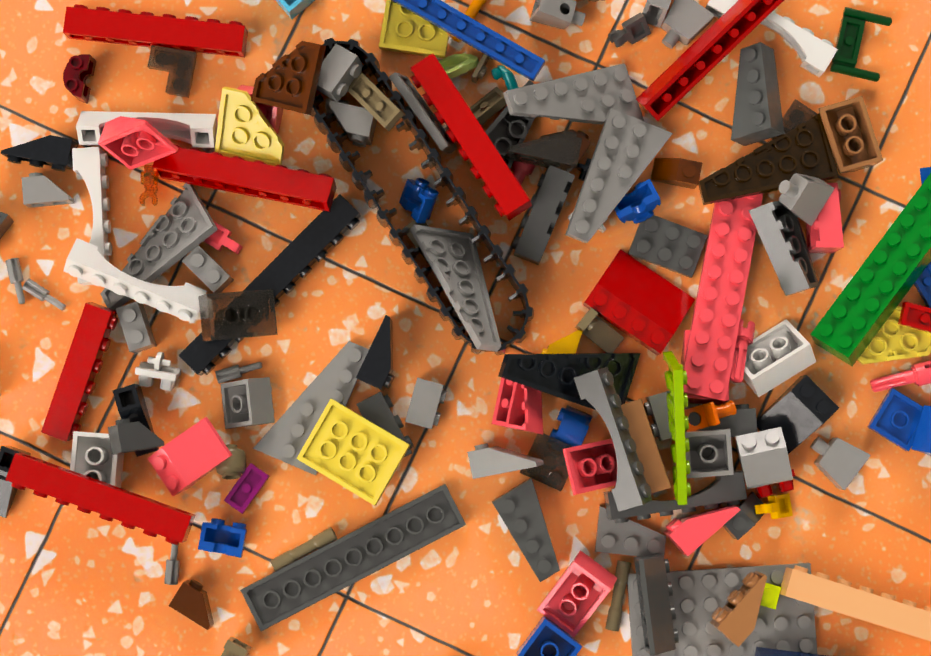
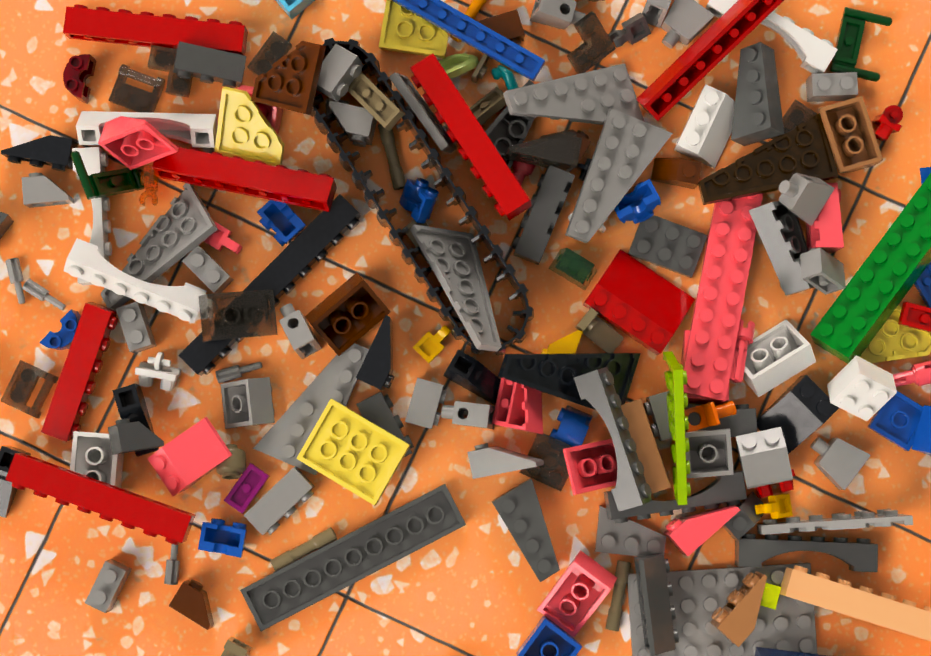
none -> clear smoke plate [0,360,59,419]
none -> blue cylinder [40,309,81,350]
none -> dark green plate [71,151,145,200]
none -> light grey brick [85,559,132,613]
none -> clear smoke plate [108,64,165,113]
none -> dark grey brick [173,41,247,88]
none -> light grey brick [244,467,315,535]
none -> clear smoke plate [247,31,292,76]
none -> blue cylinder [257,200,306,246]
none -> light grey torso [279,303,322,359]
none -> reddish brown slope [305,272,390,356]
none -> dark tan piece [378,124,406,190]
none -> yellow plate [413,325,452,363]
none -> light grey torso [441,401,495,429]
none -> black slope [443,350,501,405]
none -> reddish brown slope [477,9,525,45]
none -> clear green torso [549,248,597,291]
none -> clear smoke plate [567,11,616,74]
none -> white slope [674,84,735,169]
none -> dark grey arch [734,533,878,572]
none -> light grey wing [757,509,913,535]
none -> light grey brick [800,247,846,295]
none -> light grey brick [806,72,858,102]
none -> white brick [827,355,897,421]
none -> red hips [872,105,903,141]

